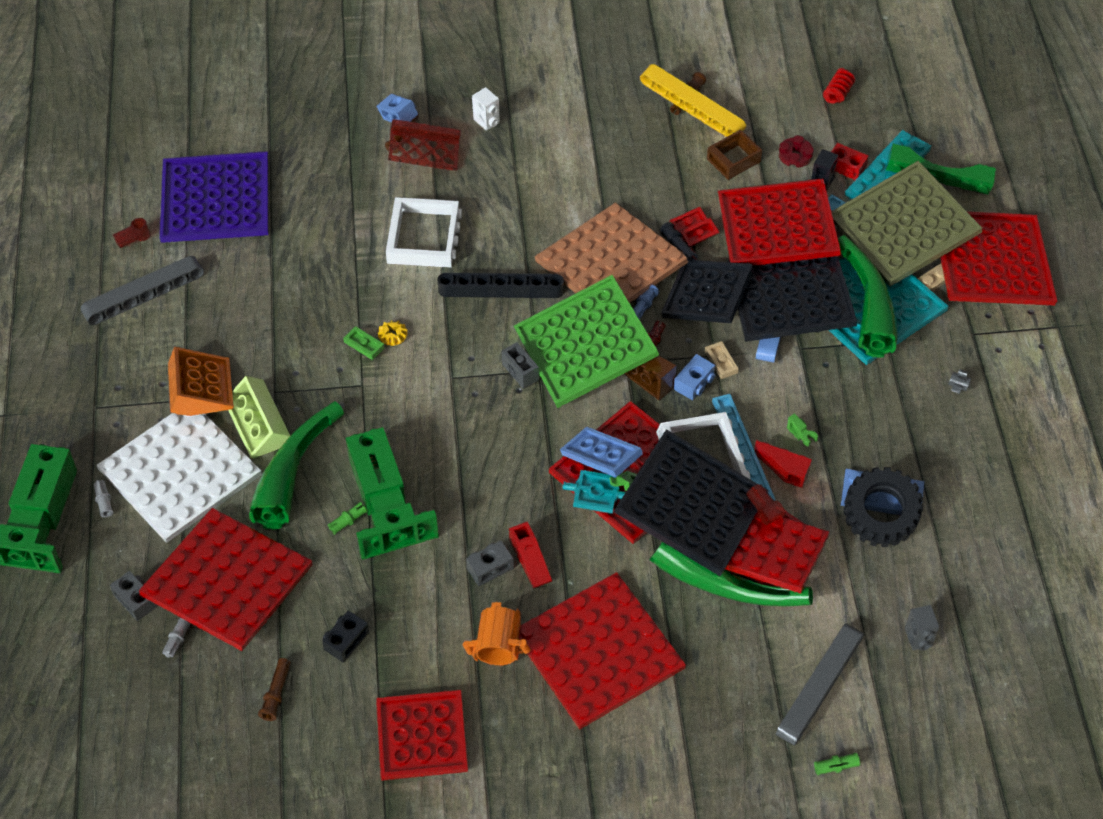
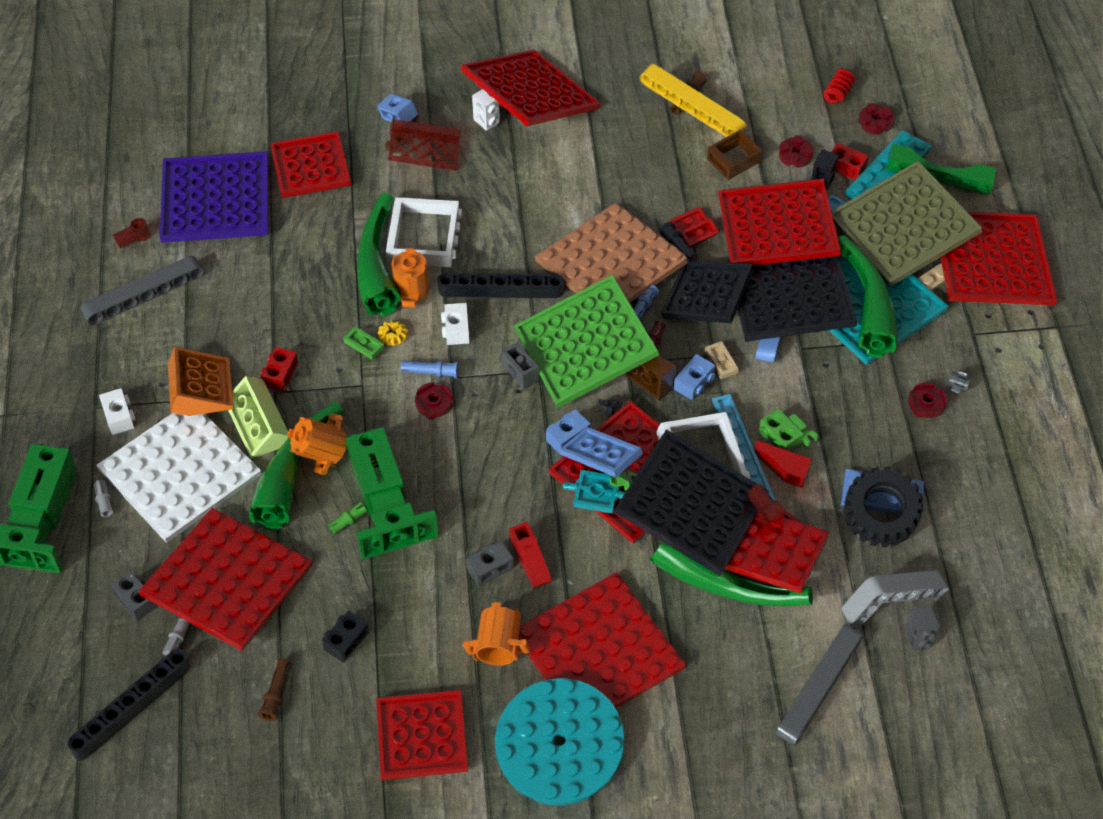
bright green pin [814,753,860,775] -> none
none -> black beam [68,649,190,760]
none -> white brick [99,388,136,435]
none -> red brick [260,347,299,392]
none -> red plate [270,131,351,198]
none -> orange container [287,414,347,475]
none -> green brick [357,193,401,317]
none -> orange container [391,248,430,308]
none -> medium blue pin [401,360,459,379]
none -> dark red plate [415,382,453,420]
none -> white brick [441,303,469,345]
none -> red plate [460,49,601,127]
none -> teal plate [495,678,624,806]
none -> medium blue brick [546,409,591,455]
none -> black plant [598,399,623,416]
none -> bright green brick [759,408,804,452]
none -> light grey beam [841,570,949,628]
none -> dark red plate [859,103,894,134]
none -> dark red plate [908,382,948,418]

